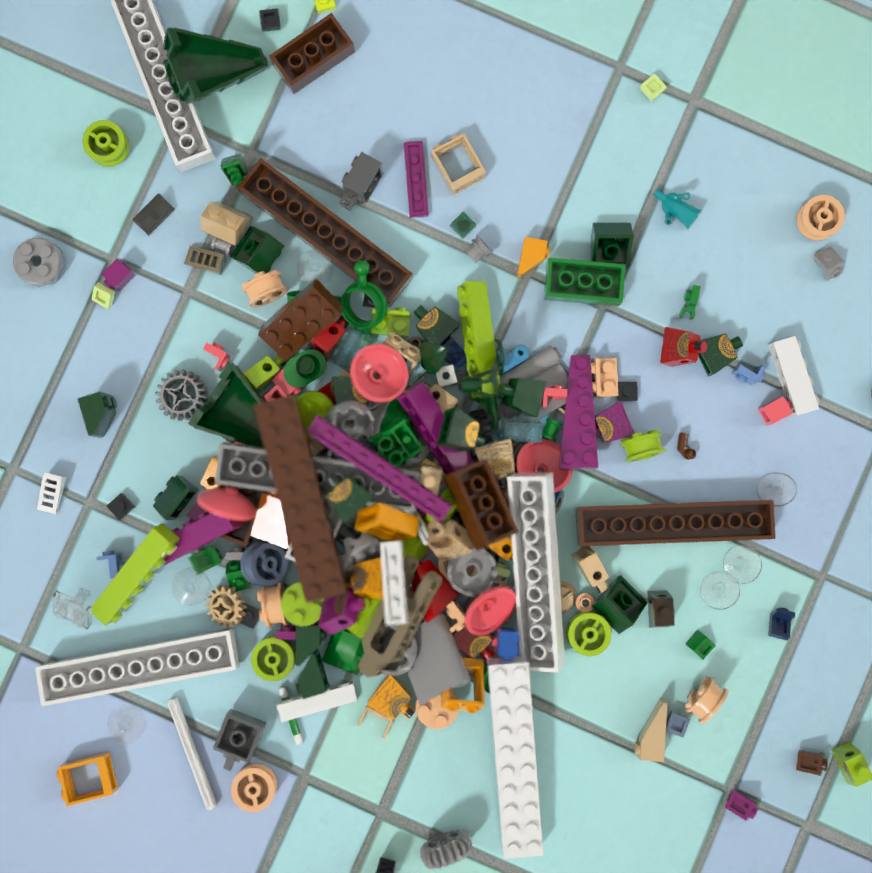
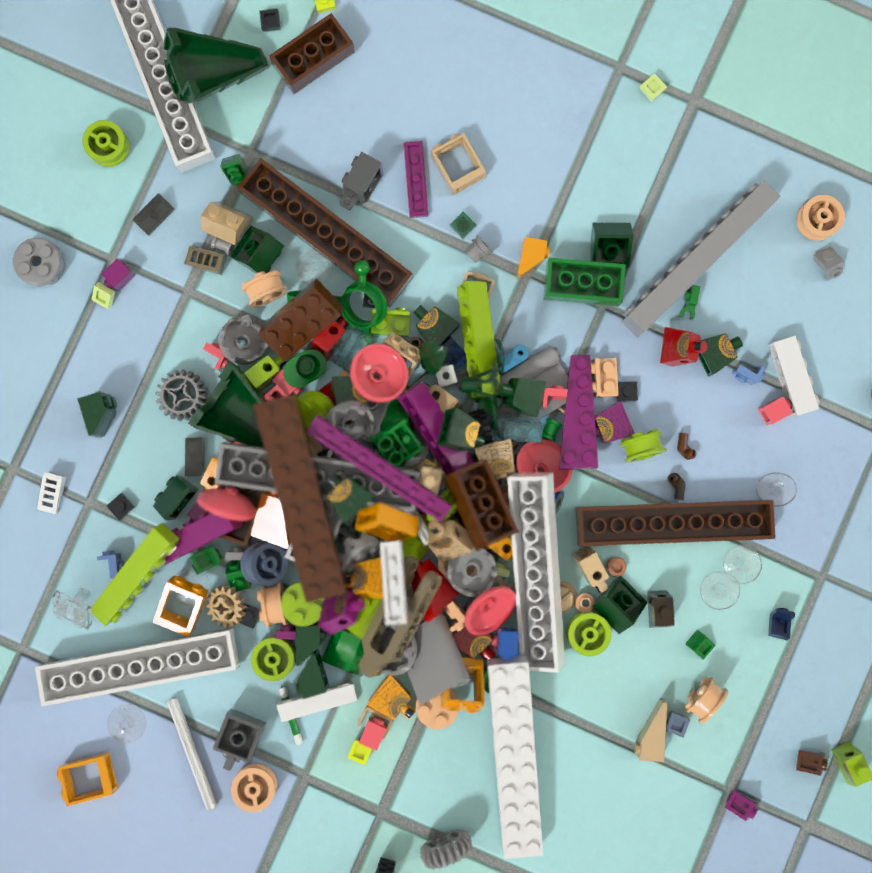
teal piece [653,189,702,229] -> none
none -> light orange window [153,575,209,637]
none -> clear smoke slope [185,437,205,476]
none -> light grey plate [218,315,268,365]
none -> neon yellow plate [347,738,372,765]
none -> coral brick [359,717,387,751]
none -> tan piece [463,272,494,299]
none -> nougat tile [606,557,626,577]
none -> light grey brick [622,180,781,338]
none -> dark brown arm [668,473,686,500]

